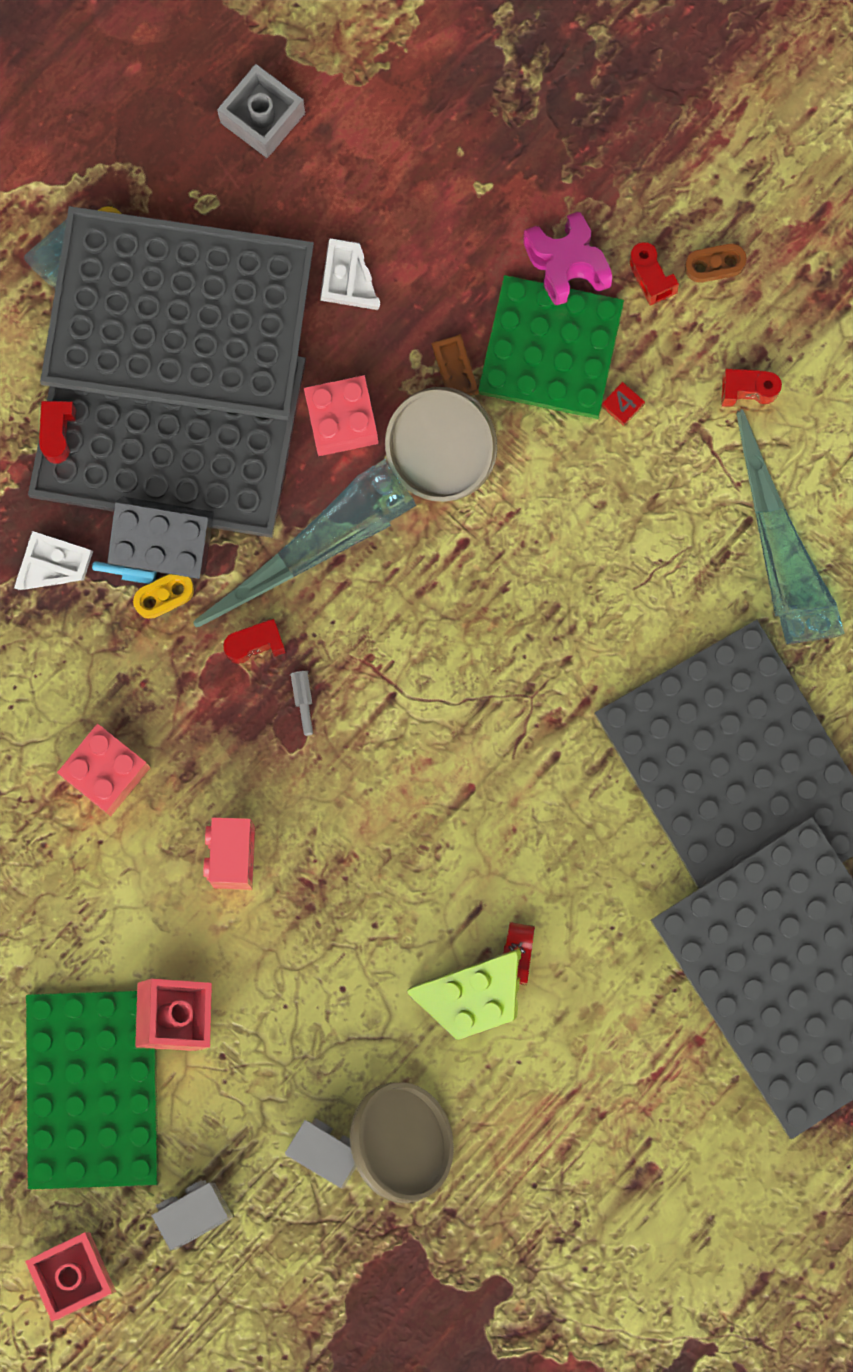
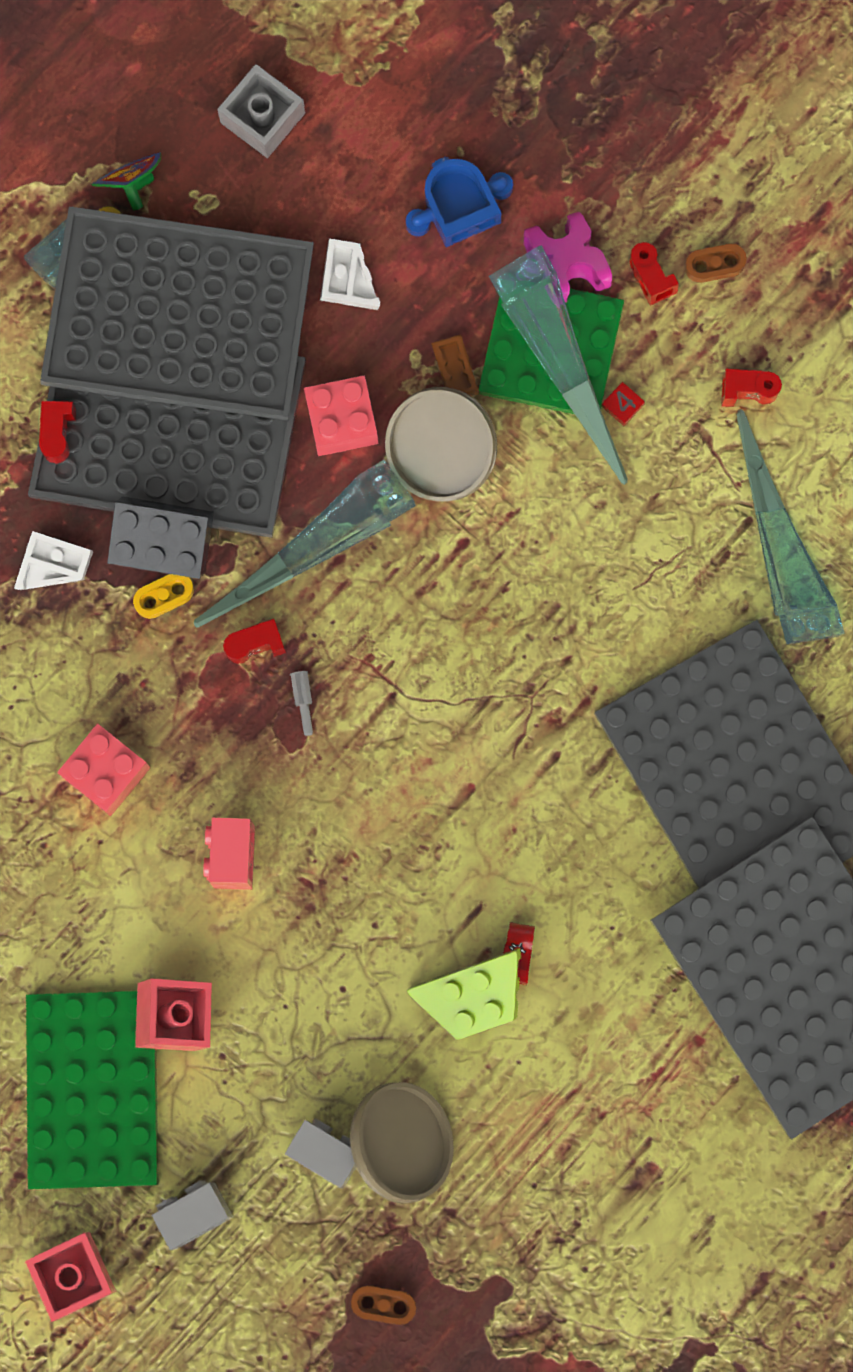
medium azure axle [92,561,157,584] -> none
none -> shield [91,152,162,211]
none -> dark orange plate [351,1286,416,1325]
none -> blue piece [406,157,513,247]
none -> clear light blue plate [489,245,628,485]

